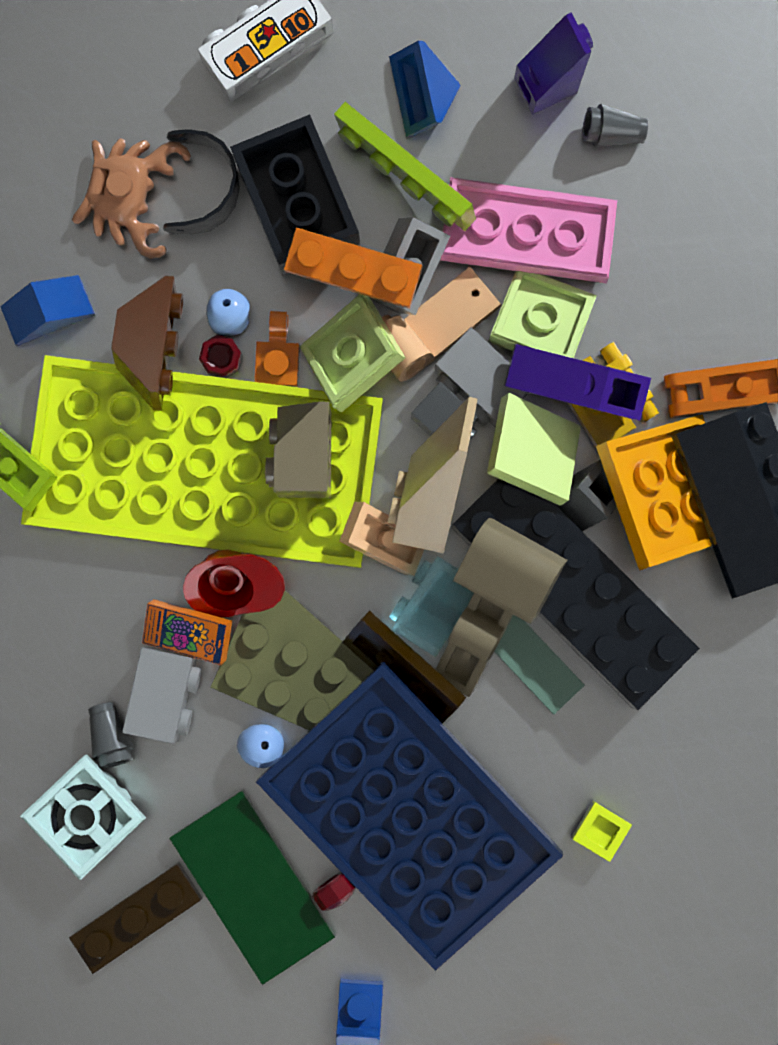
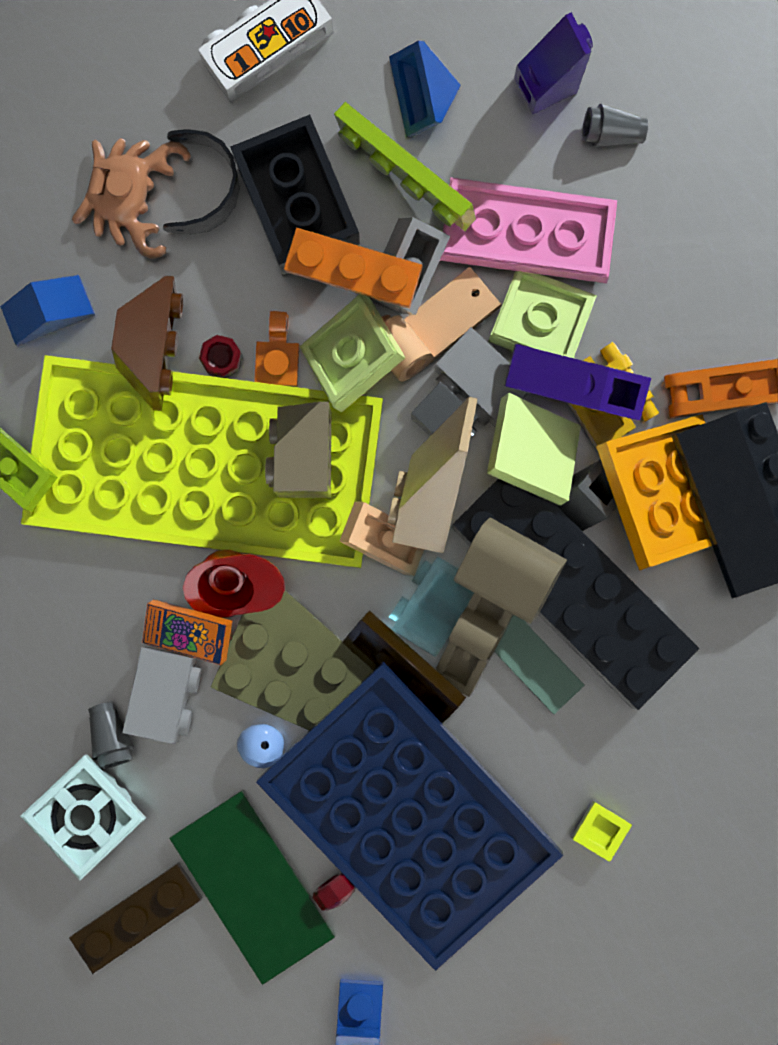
light blue piece [206,289,250,336] -> none

